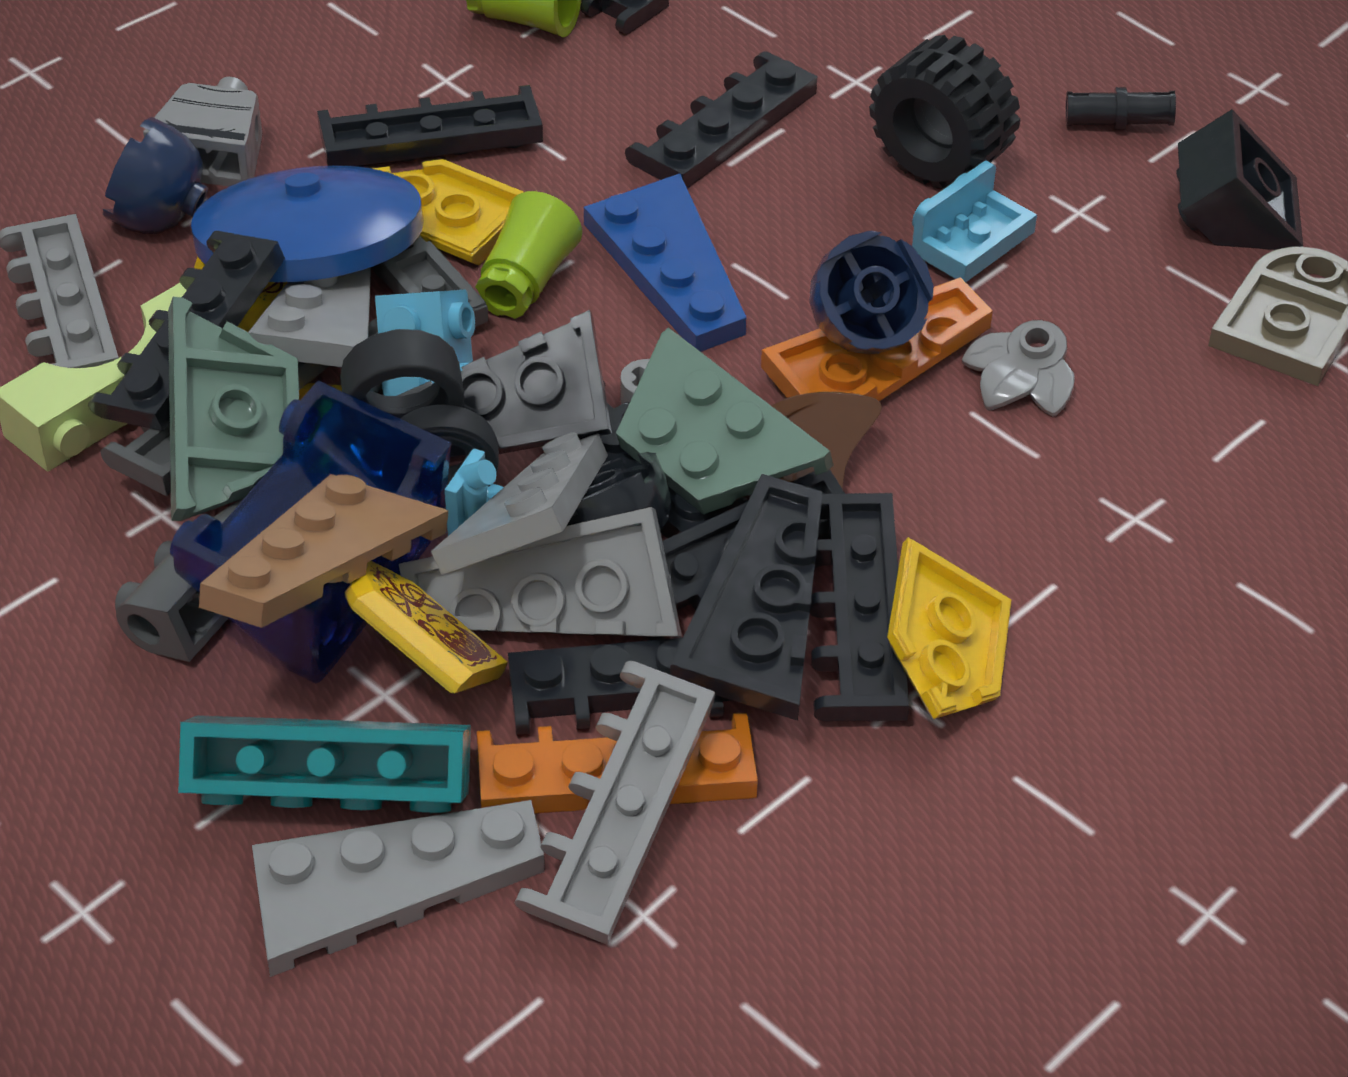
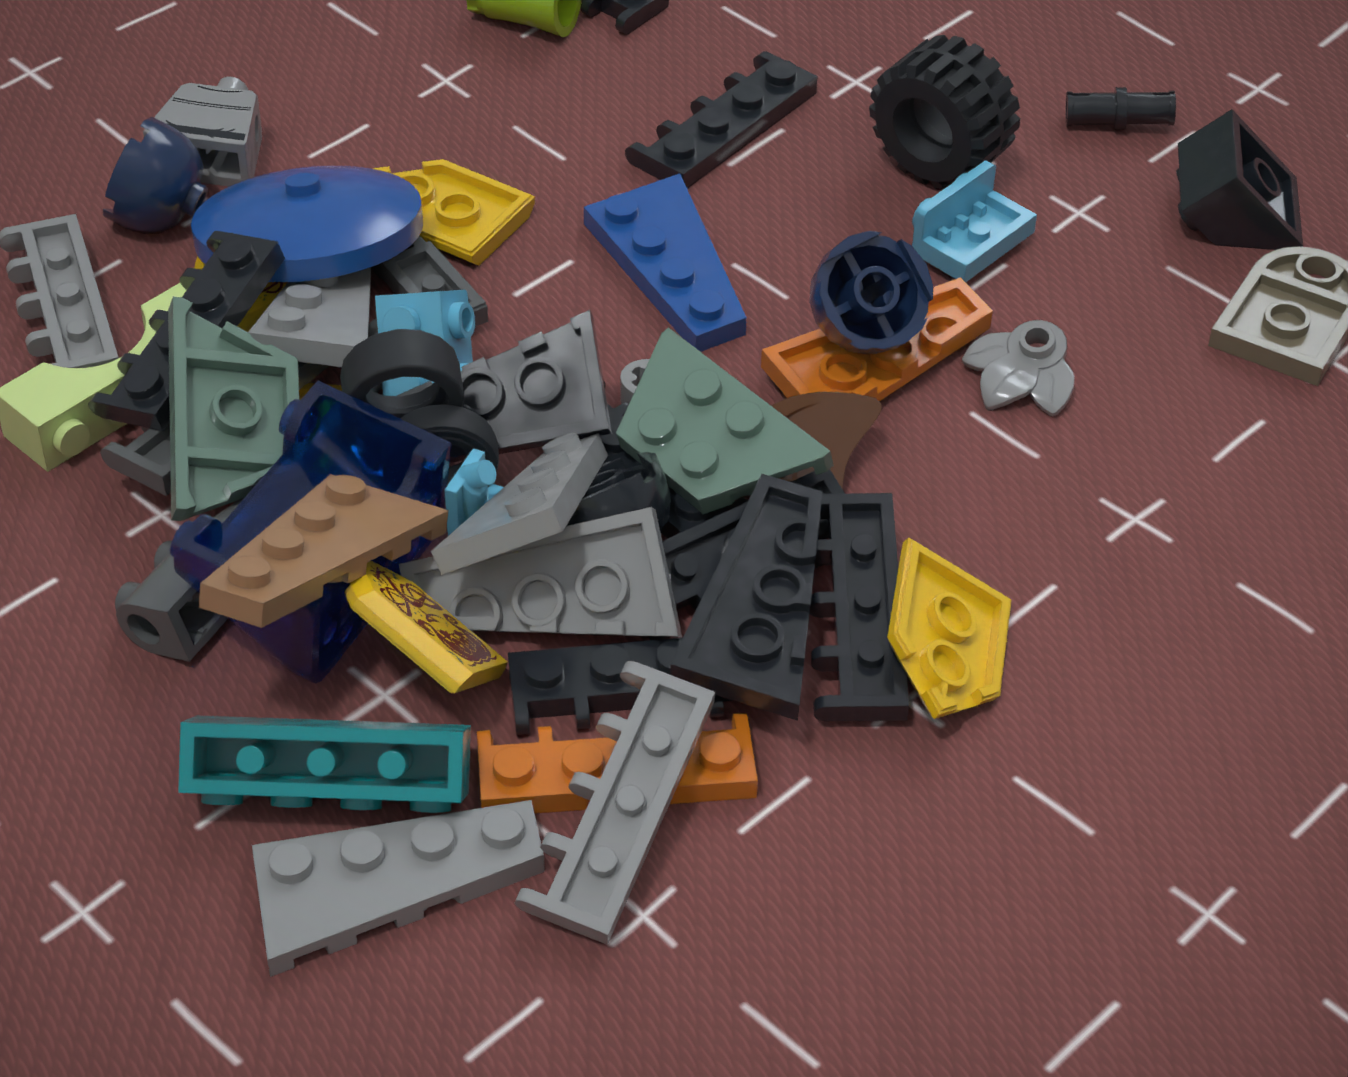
black hinge [317,85,543,167] -> none
lime plant [475,191,582,319] -> none

